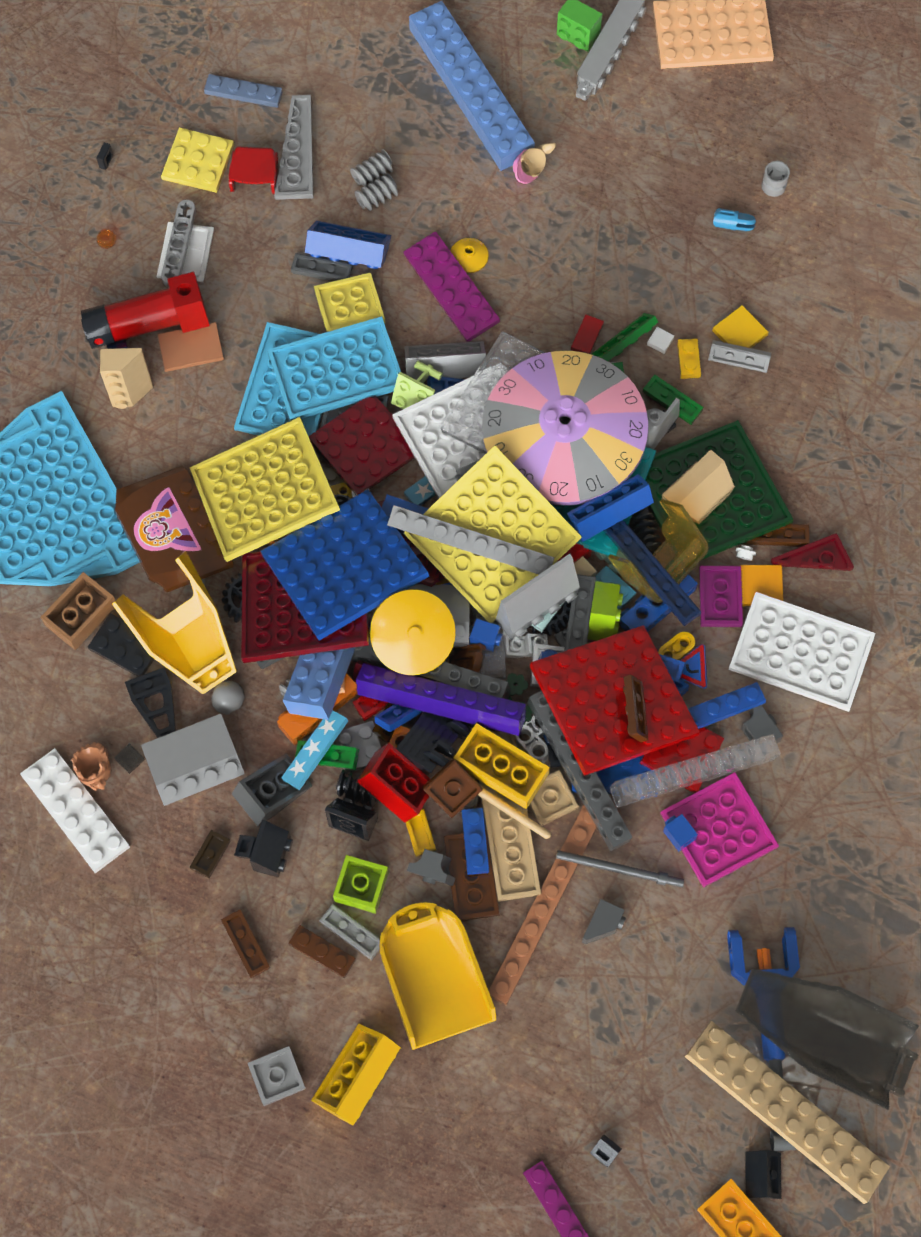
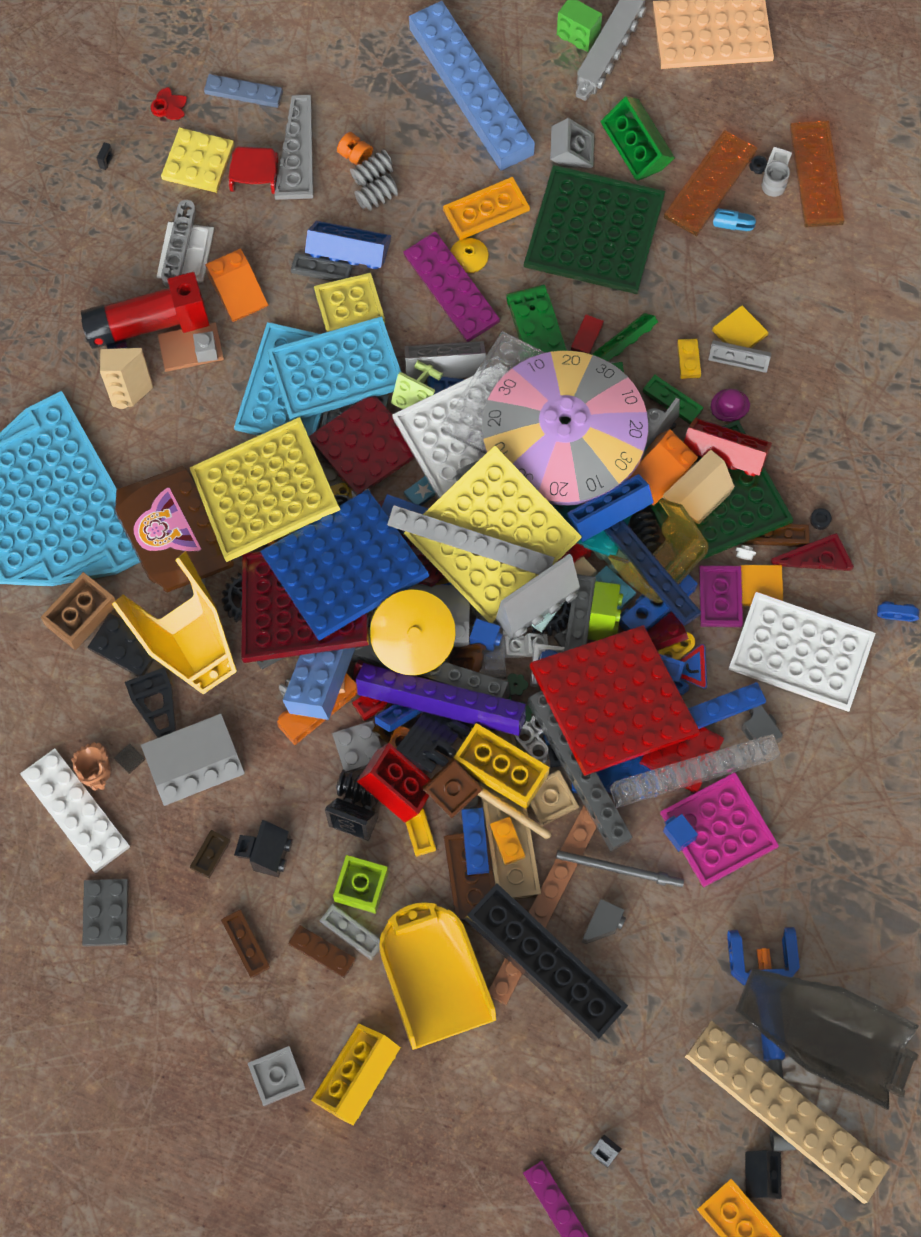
clear orange plate [97,229,116,249] -> none
light grey hair [211,681,245,715] -> none
dark grey slope [232,753,312,826] -> none
medium azure tile [281,710,348,790] -> none
green plate [295,740,360,770] -> none
dark grey brick [407,849,456,886] -> none
tan hair [513,143,556,184] -> none
reddish brown plate [623,675,648,742] -> none
white tile [647,327,674,354] -> none
none -> dark grey plate [82,879,129,947]
none -> red plate [151,87,187,120]
none -> light grey brick [193,331,218,363]
none -> orange slope [205,248,268,322]
none -> orange wheel [337,132,373,165]
none -> light orange plate [443,177,530,240]
none -> black brick [465,883,628,1041]
none -> light orange plate [490,817,525,865]
none -> green hinge [506,284,567,360]
none -> dark green plate [524,165,665,294]
none -> light grey slope [550,118,594,168]
none -> green slope [600,96,675,181]
none -> orange slope [627,429,698,505]
none -> dark red wing [647,612,689,651]
none -> clear orange plate [664,130,757,237]
none -> slope [684,418,772,476]
none -> magenta hat [710,388,750,422]
none -> black plate [749,156,767,174]
none -> white tile [767,147,792,166]
none -> clear orange plate [790,120,844,227]
none -> black tile [810,508,832,530]
none -> blue plate [877,601,919,622]

